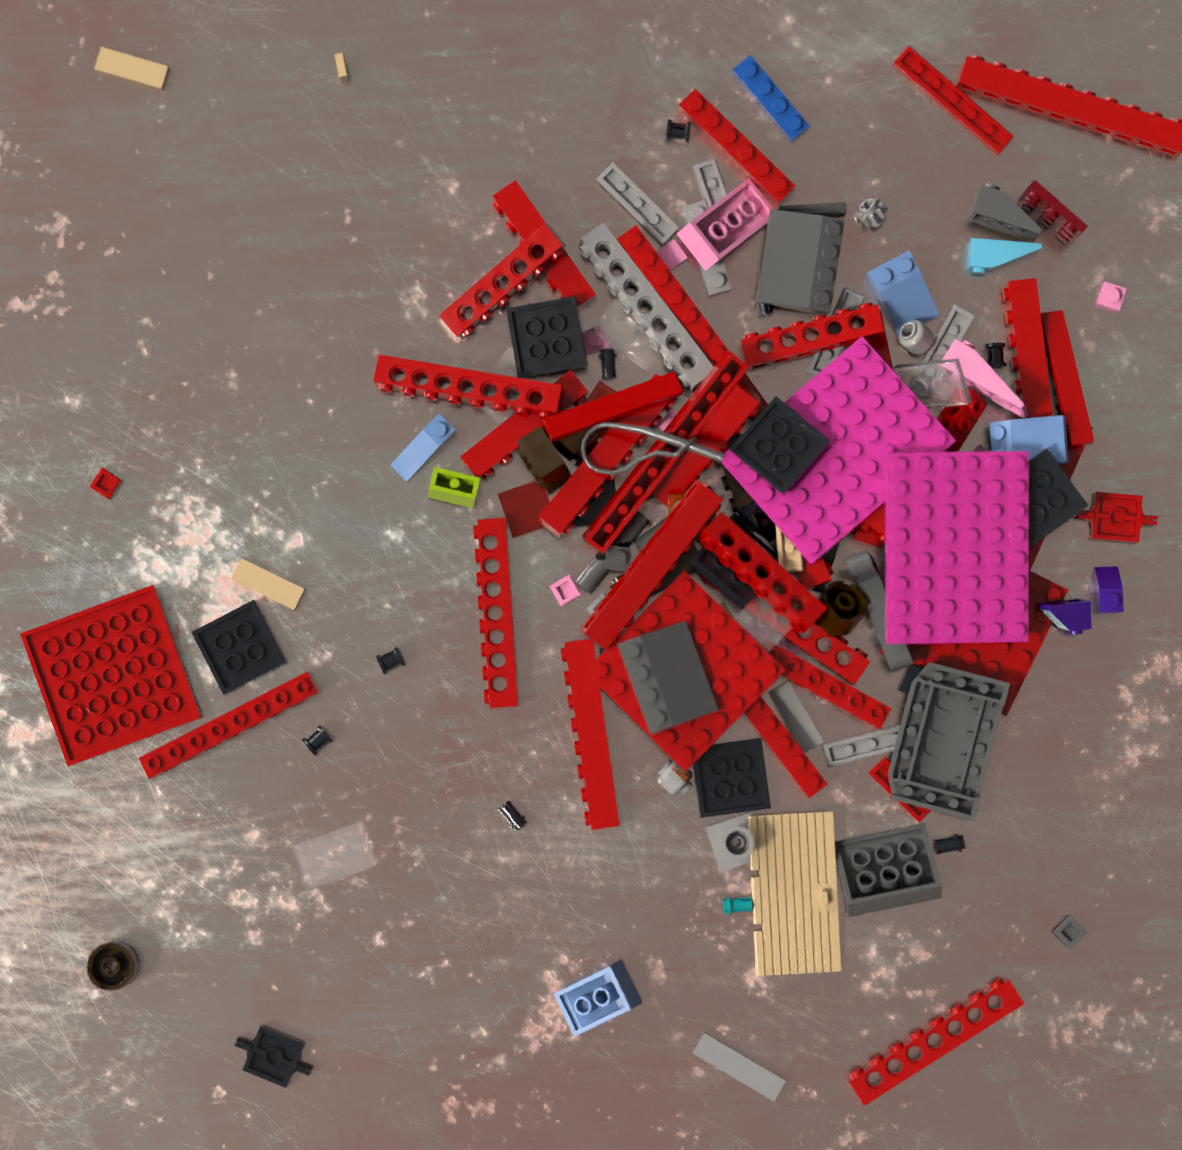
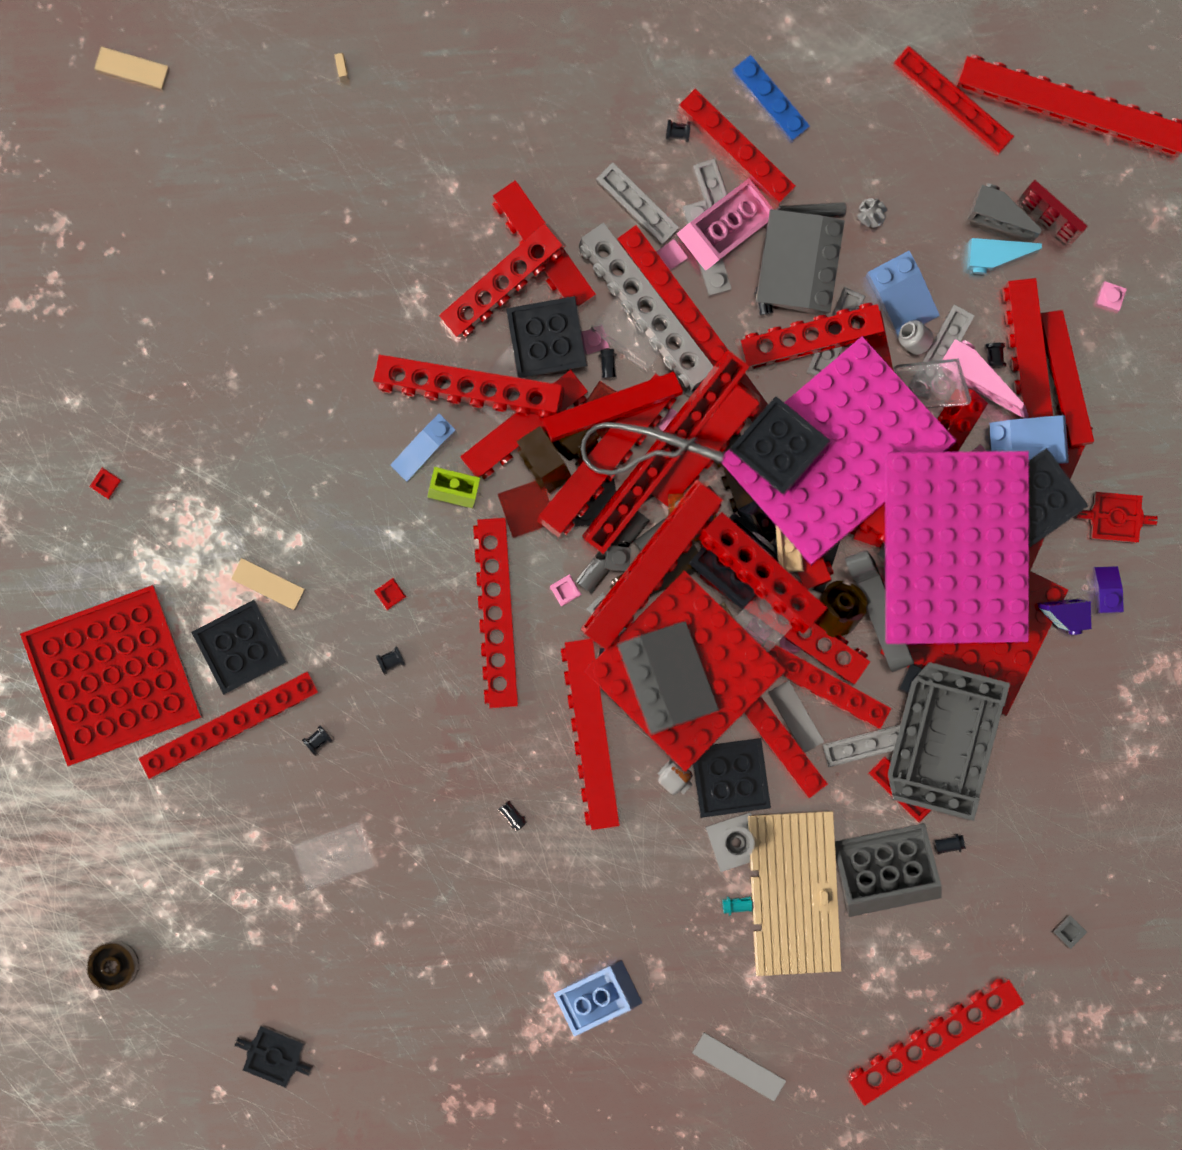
none -> red tile [374,578,407,611]

